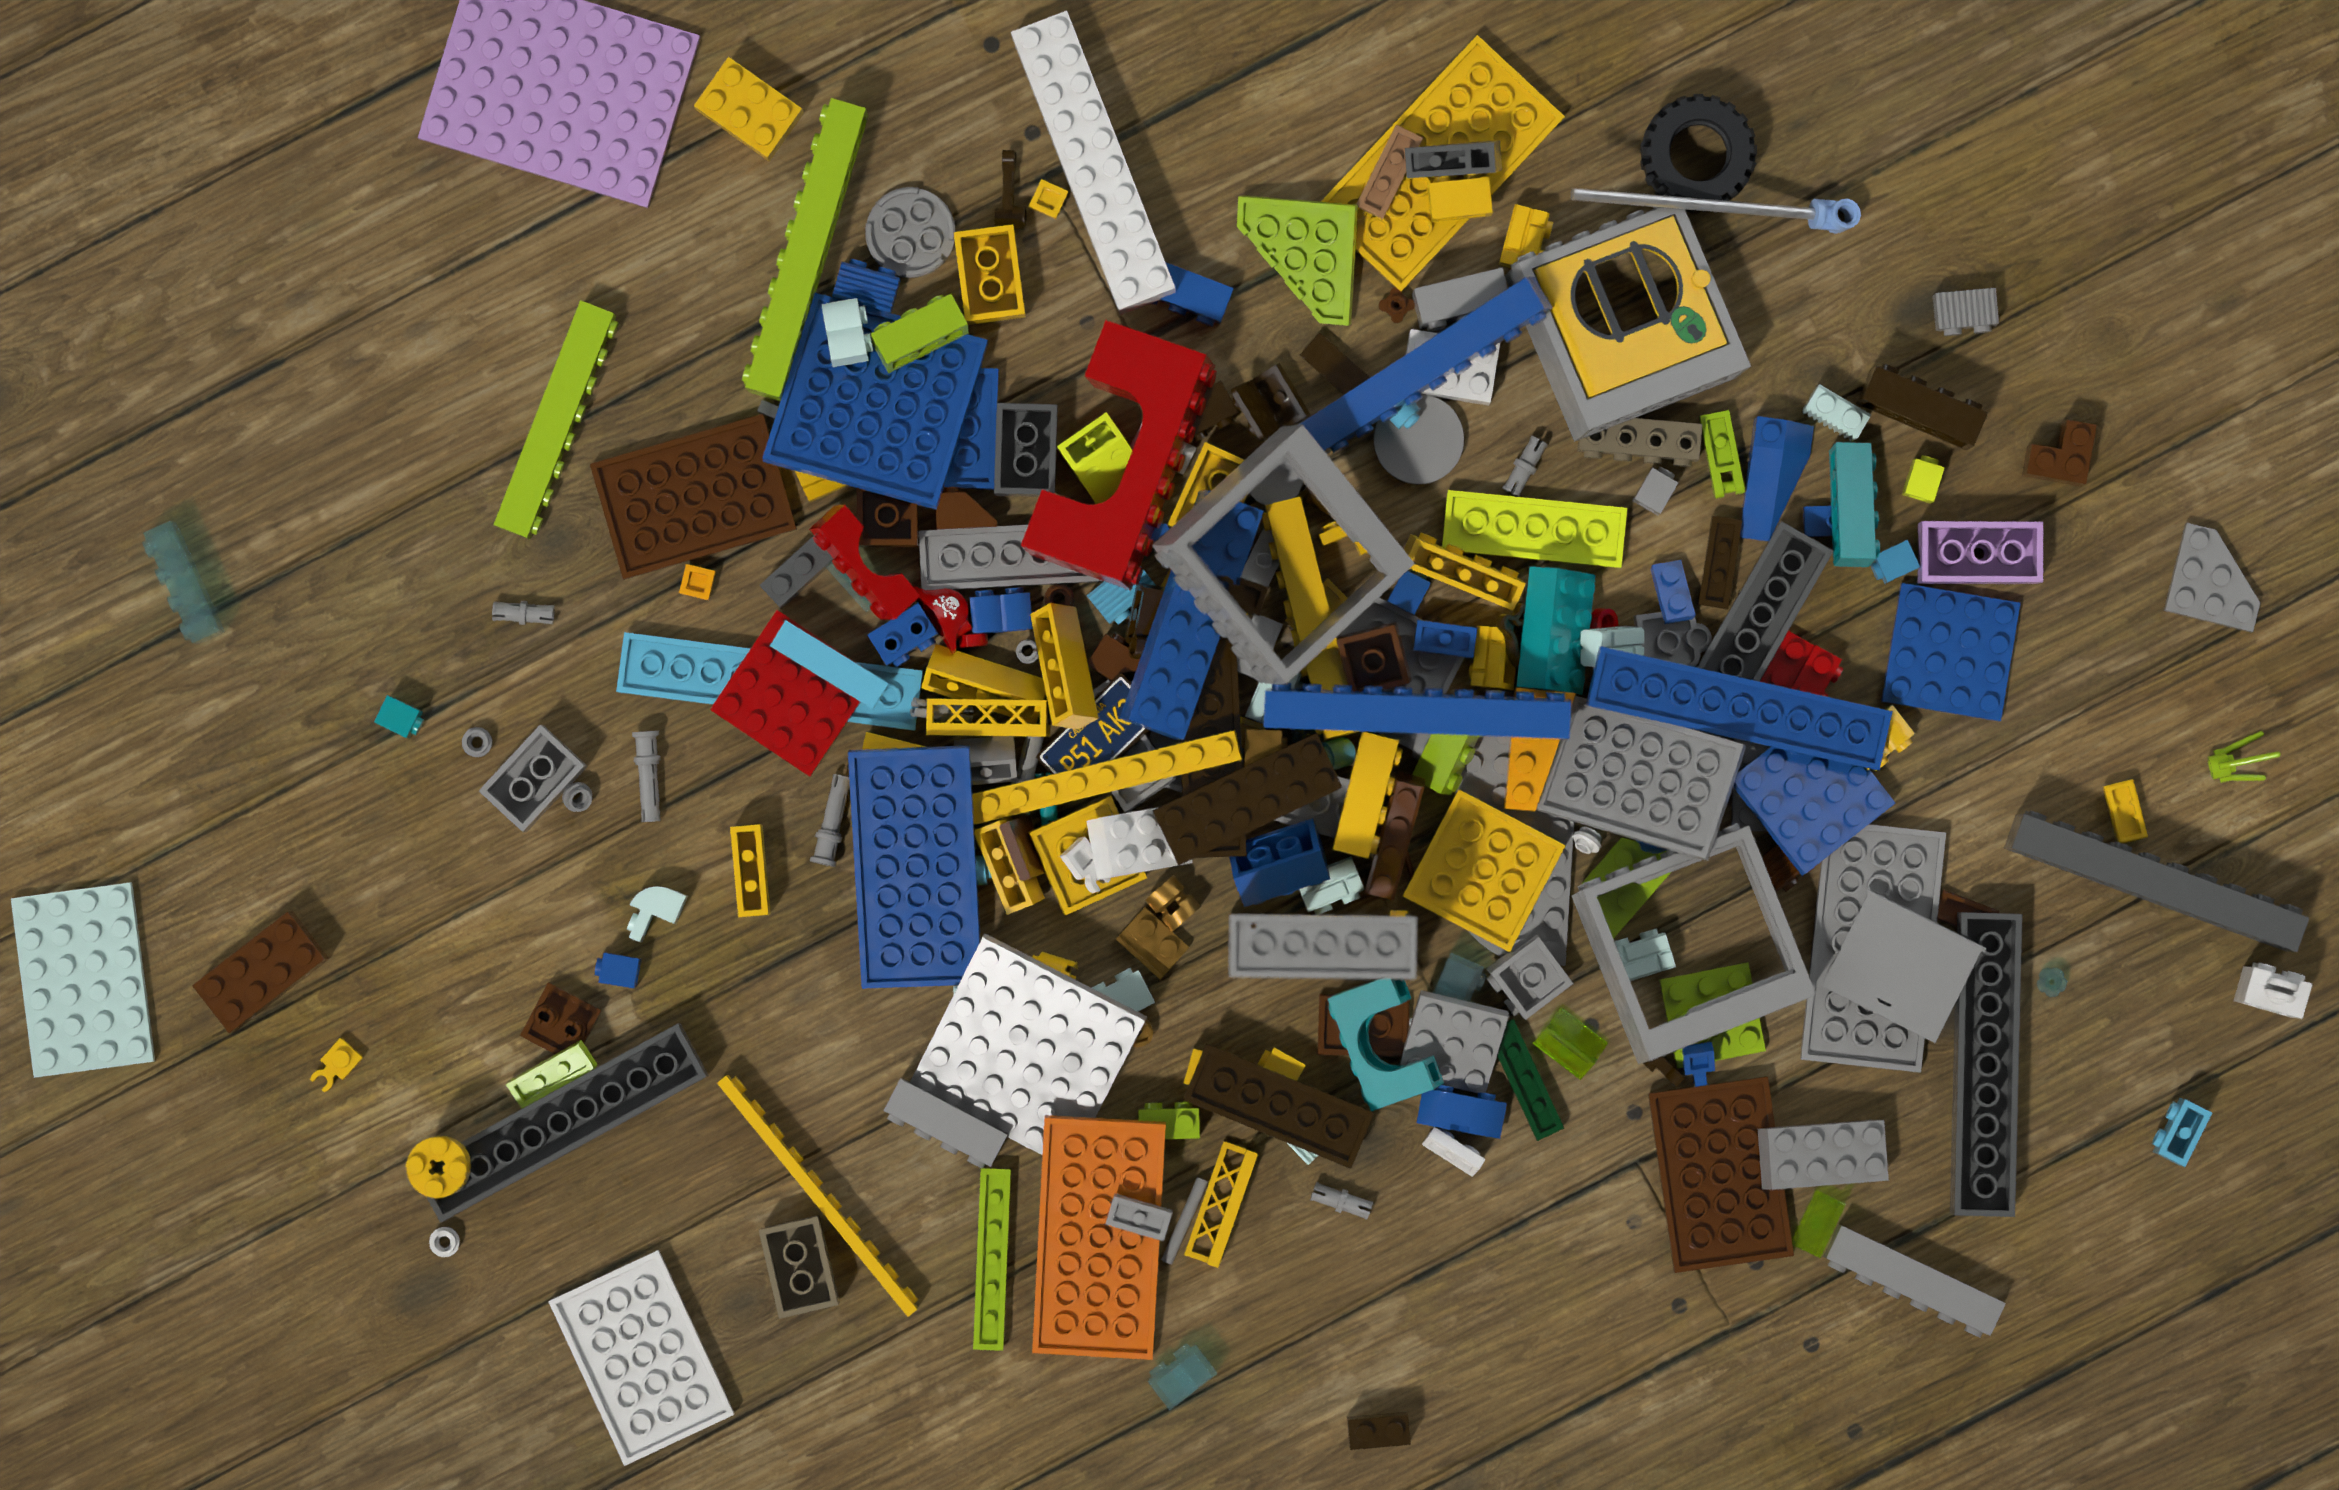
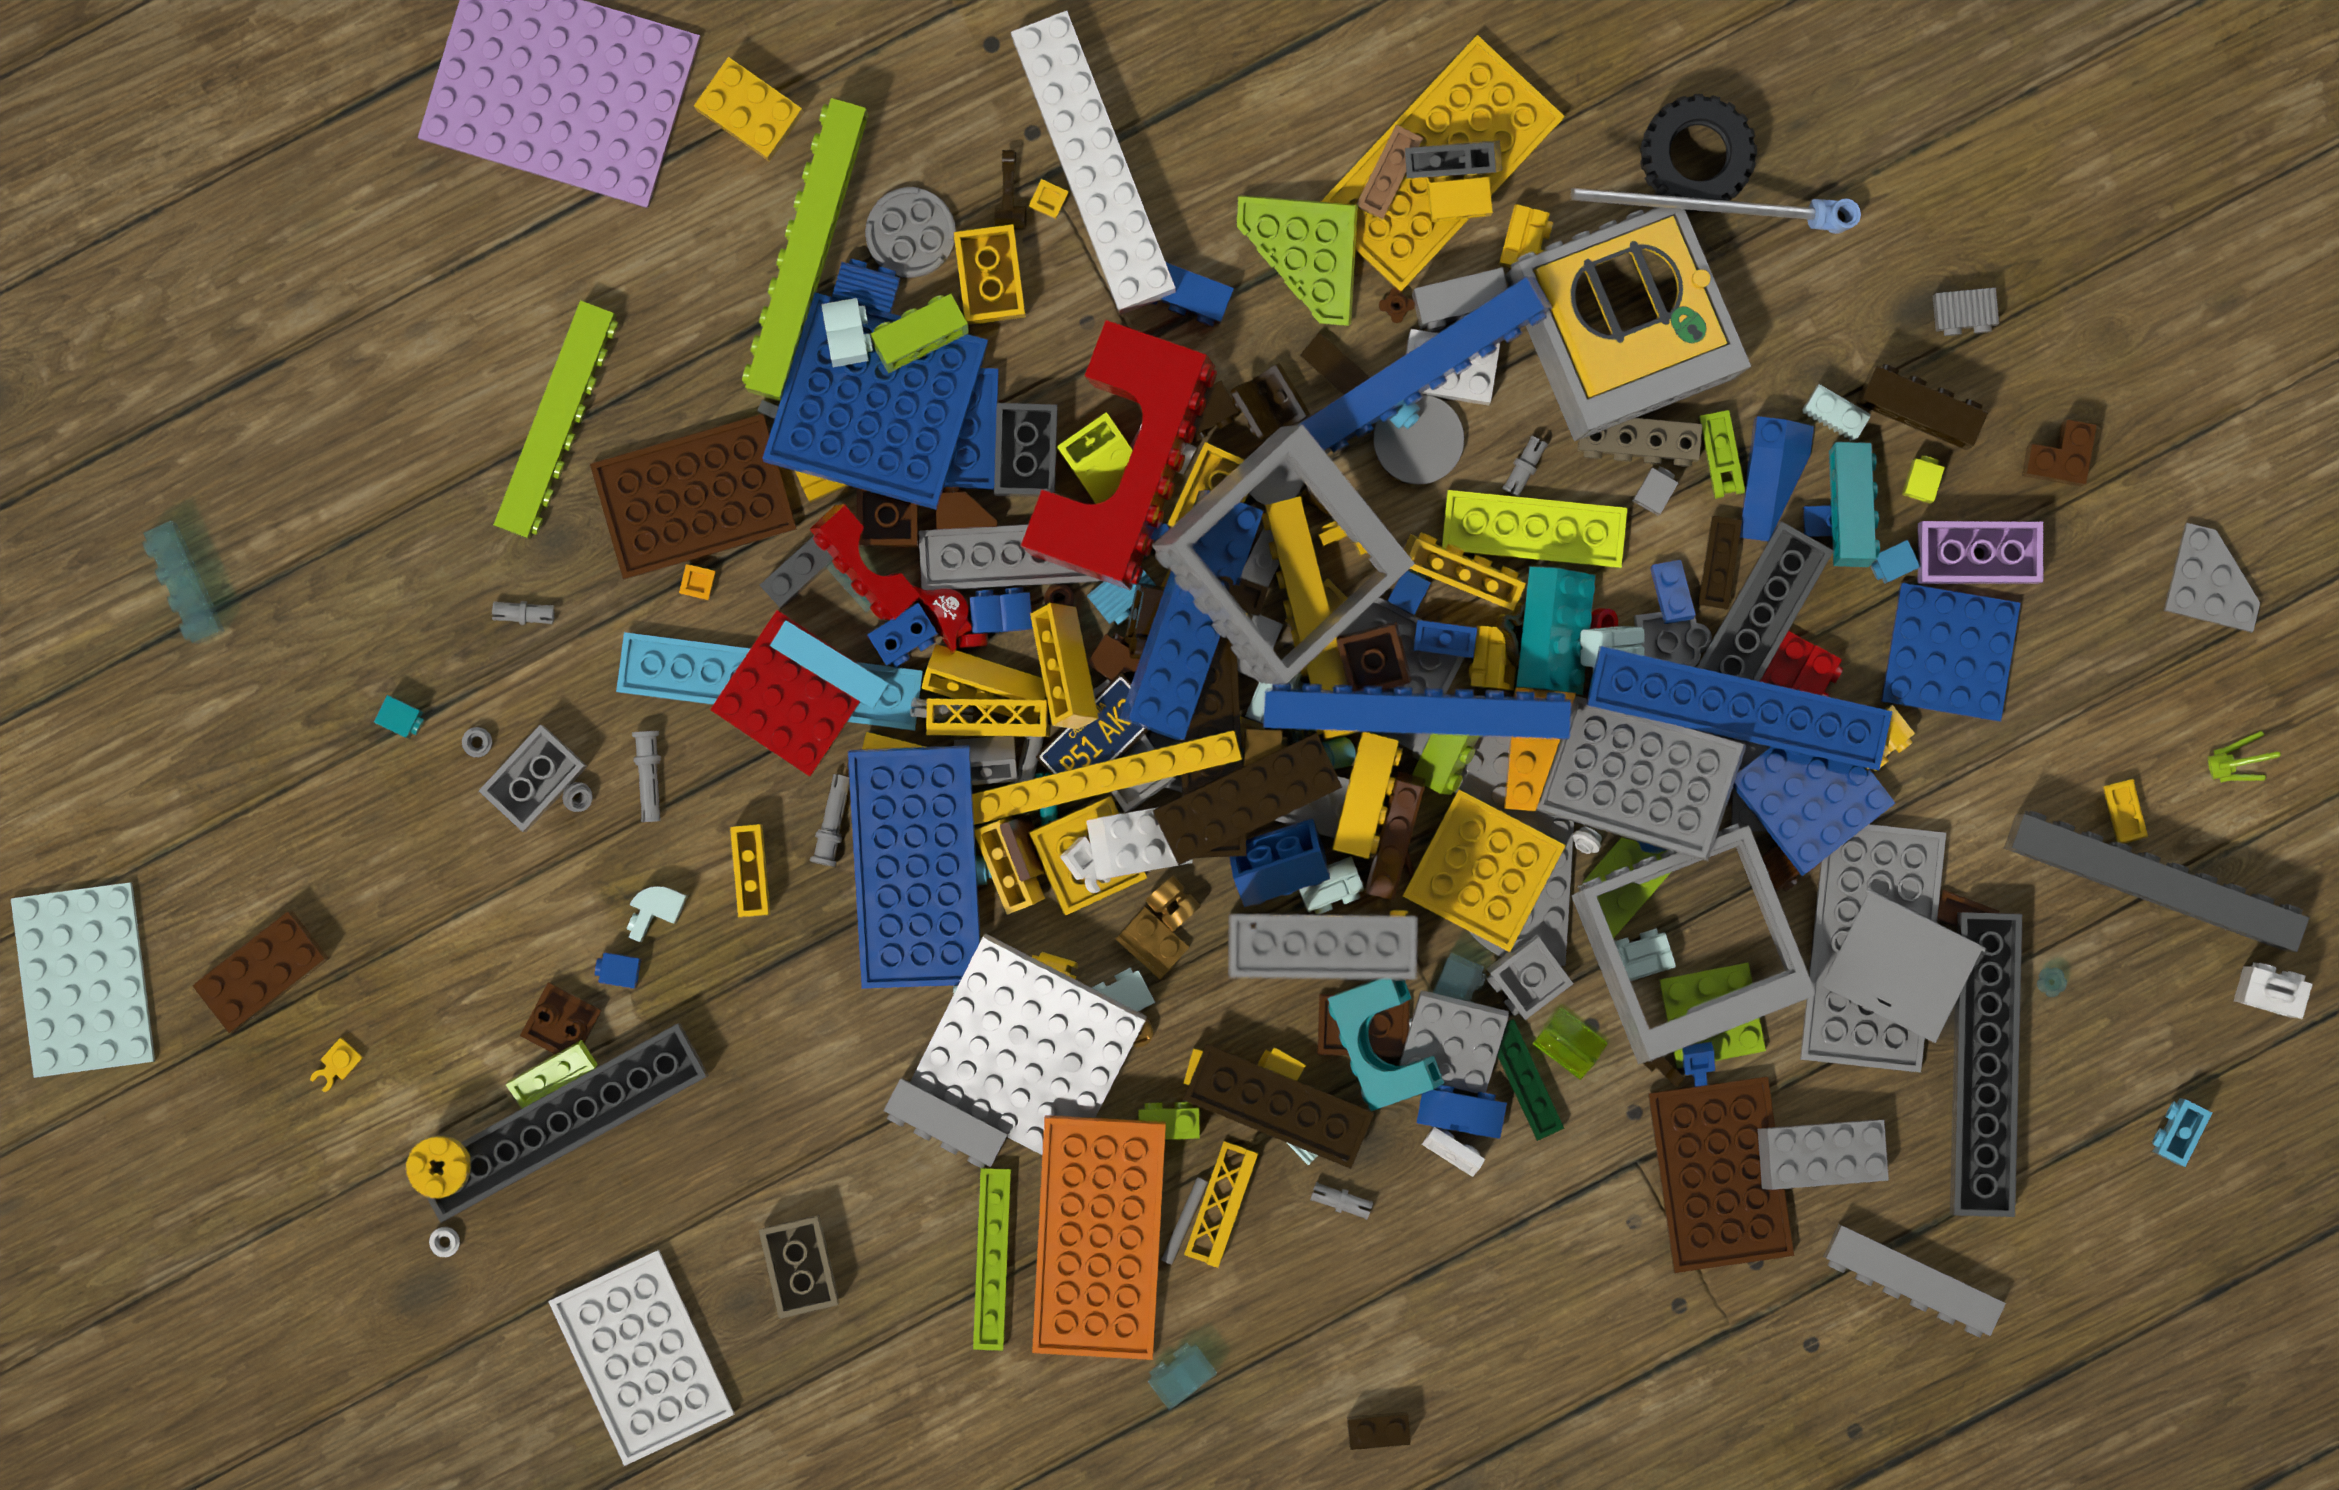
yellow plate [717,1075,919,1317] -> none
light grey pin [1016,640,1039,664] -> none
light grey plate [1106,1193,1173,1241] -> none
clear neon green panel [1792,1189,1846,1258] -> none

